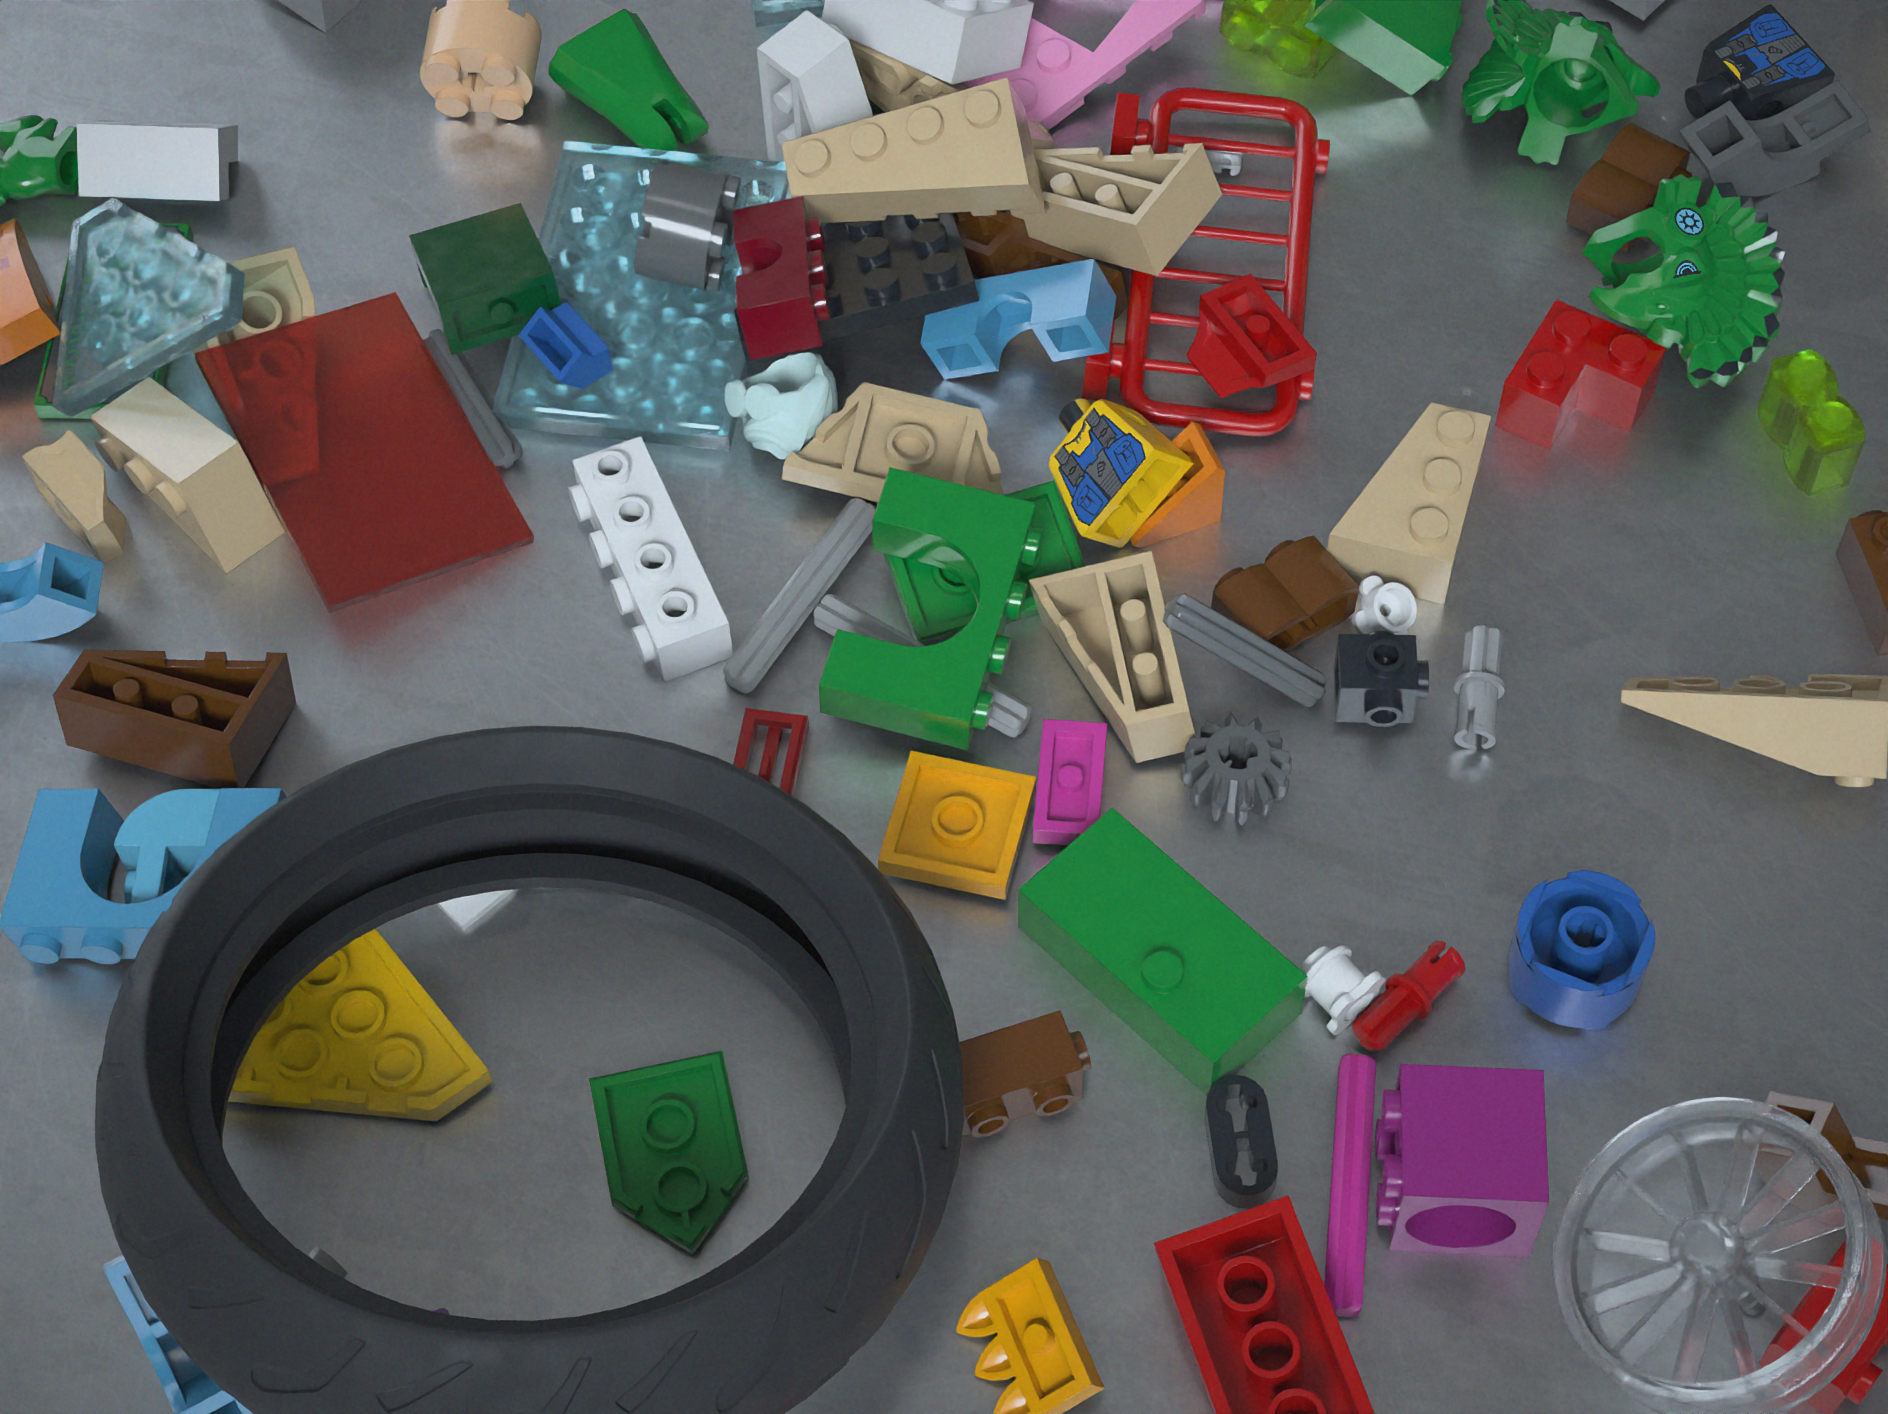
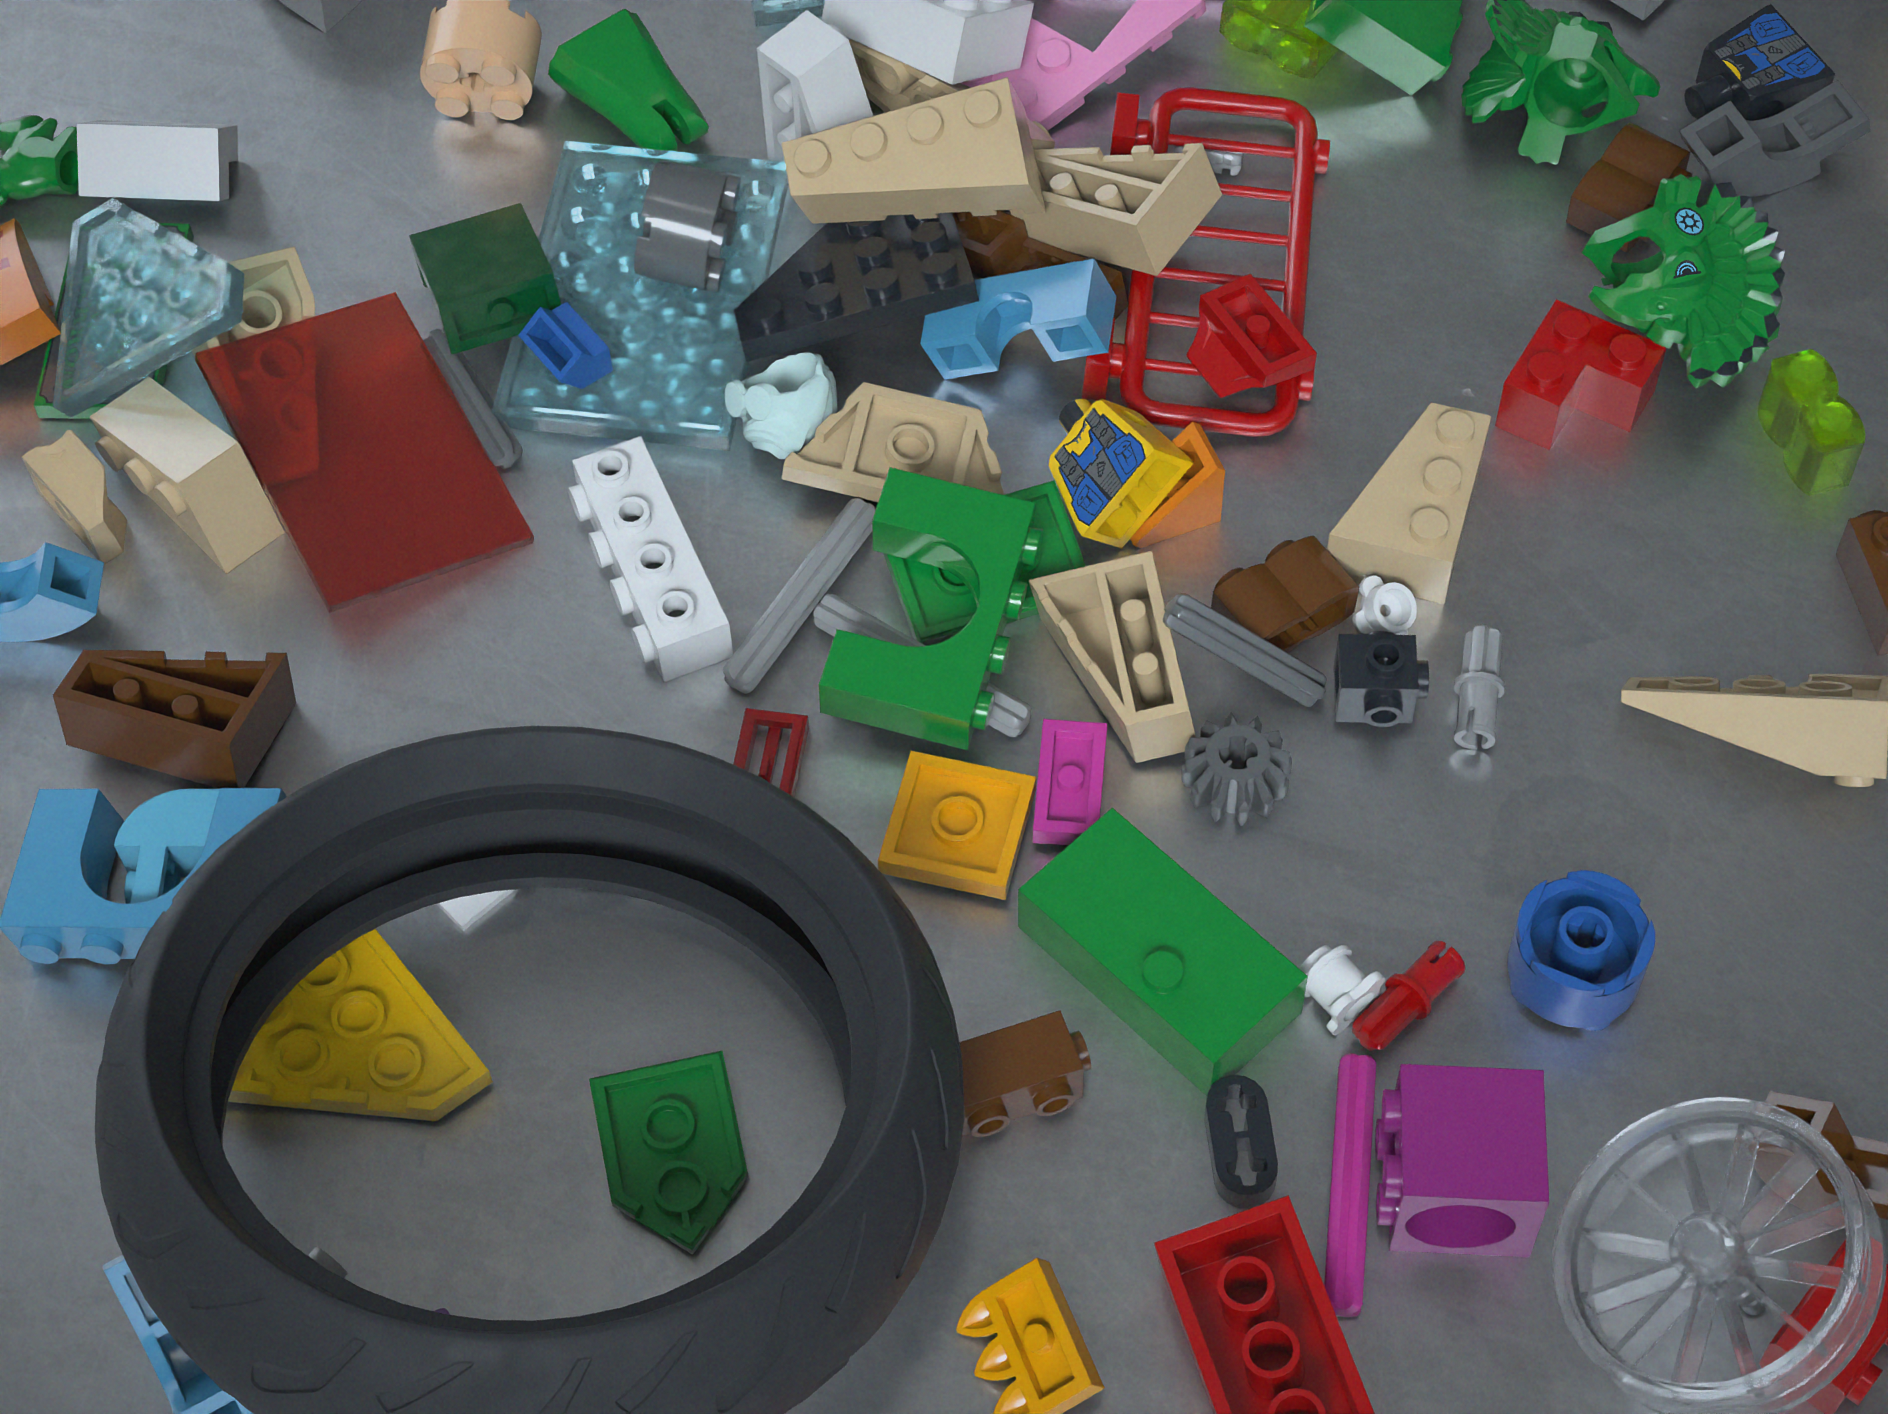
dark red arch [733,196,831,360] -> none

